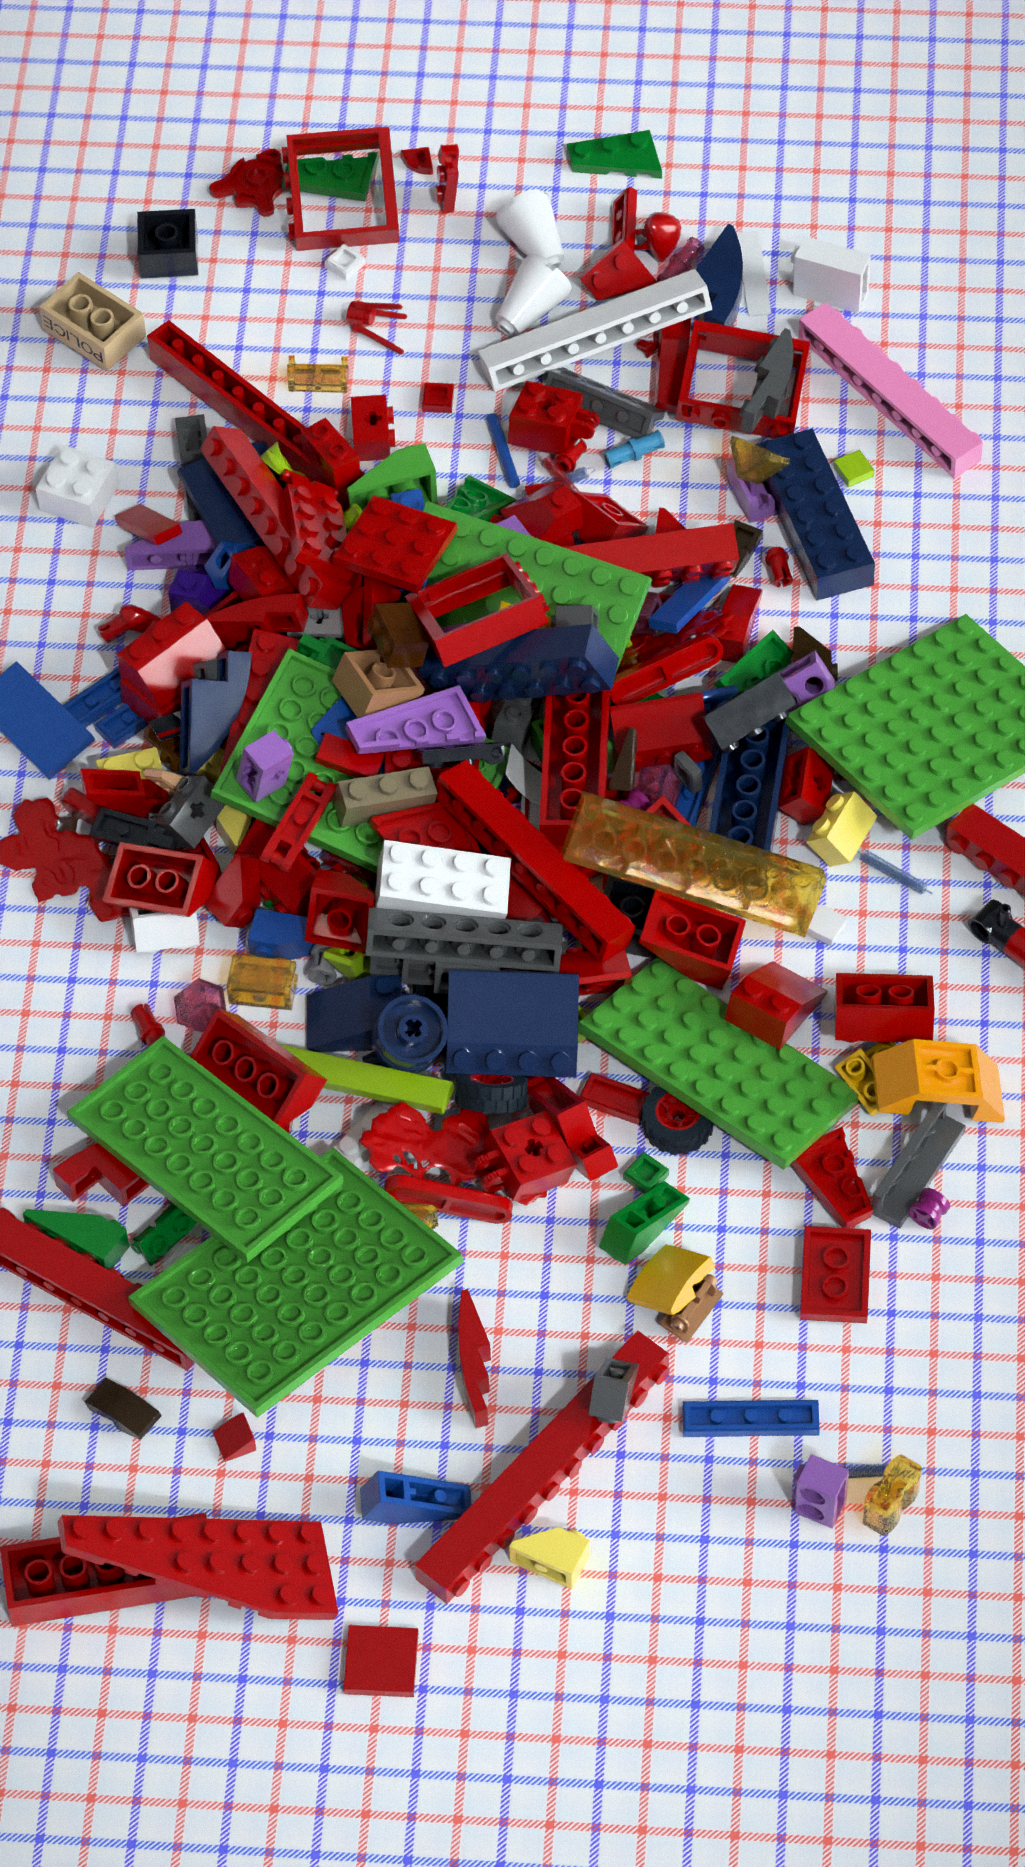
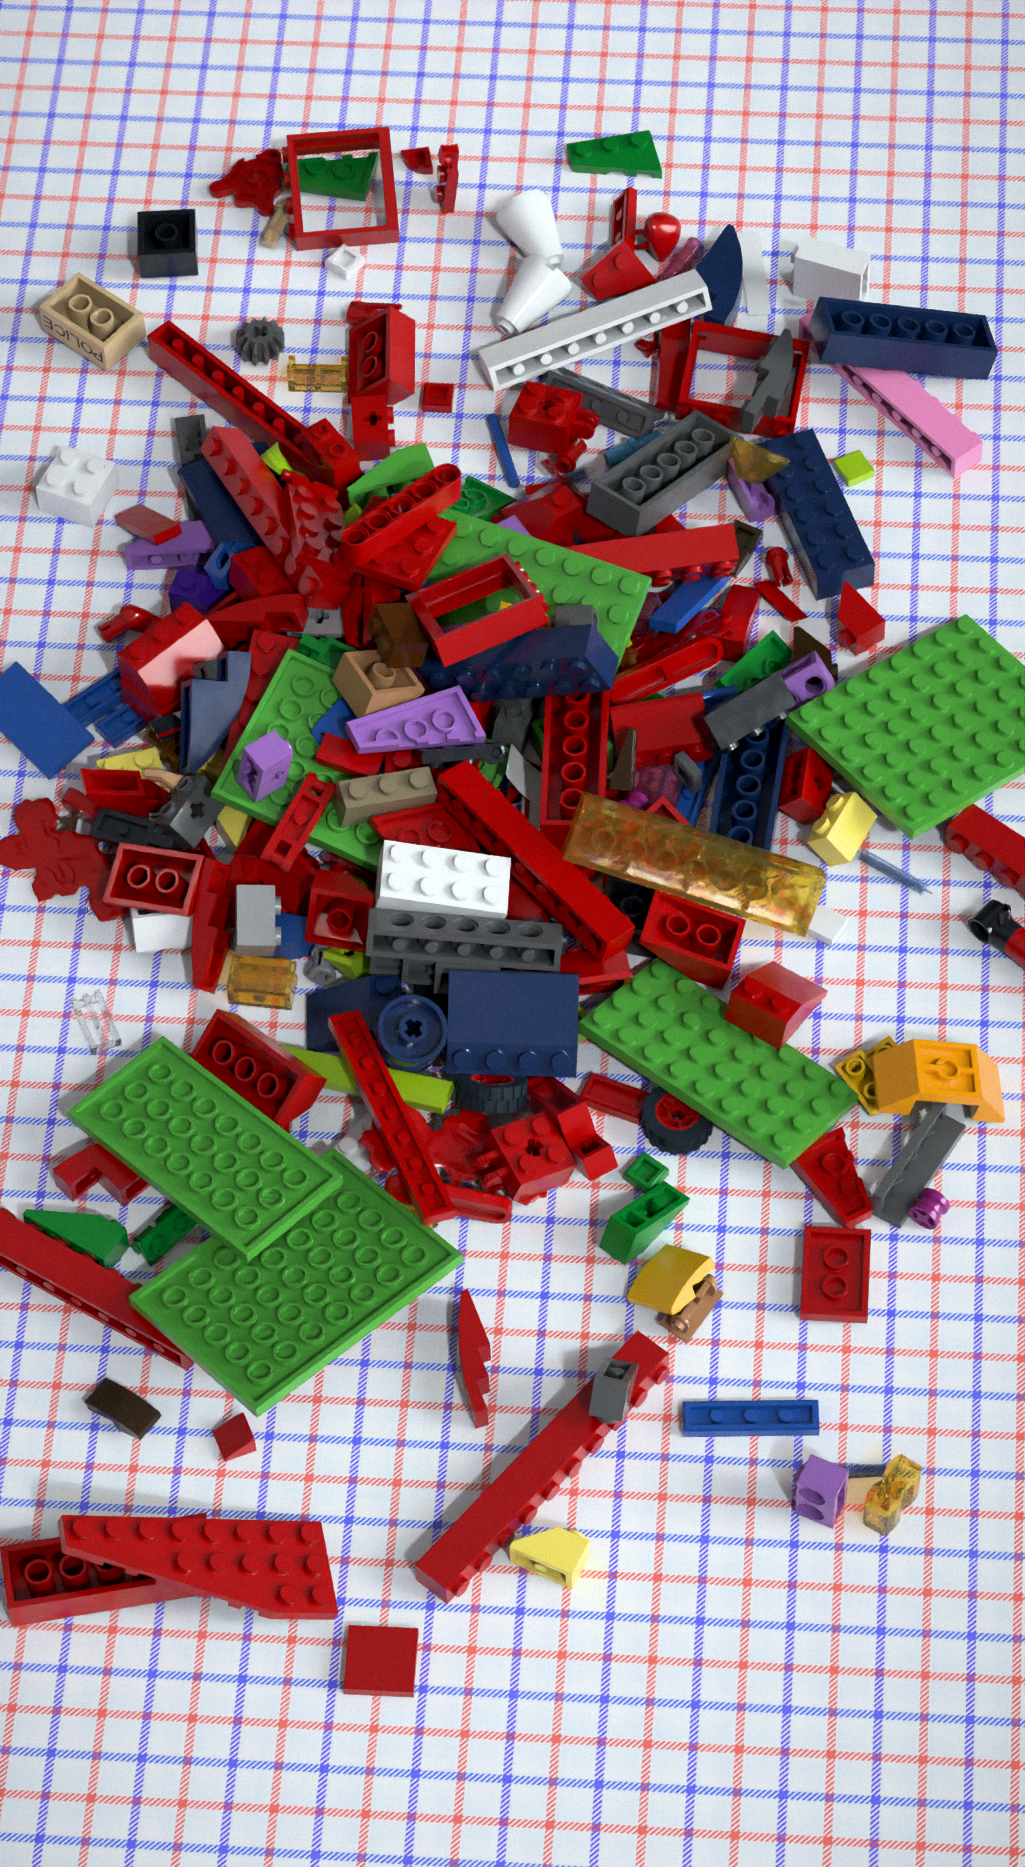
red pin [130,1003,165,1047] -> none
clear pink brick [174,978,226,1032] -> none
blue slope [360,1470,472,1524] -> none
red brick [834,973,935,1044] -> none
none -> clear tile [70,989,122,1055]
none -> red slope [191,857,233,994]
none -> light grey brick [234,885,281,957]
none -> dark grey gear [236,316,285,366]
none -> tan axle [261,199,290,249]
none -> red plate [328,1010,456,1226]
none -> red beam [341,463,461,567]
none -> red slope [348,306,415,405]
none -> dark grey brick [586,410,744,538]
none -> red sticker [753,580,808,622]
none -> dark blue brick [809,297,998,380]
none -> red slope [836,581,886,657]

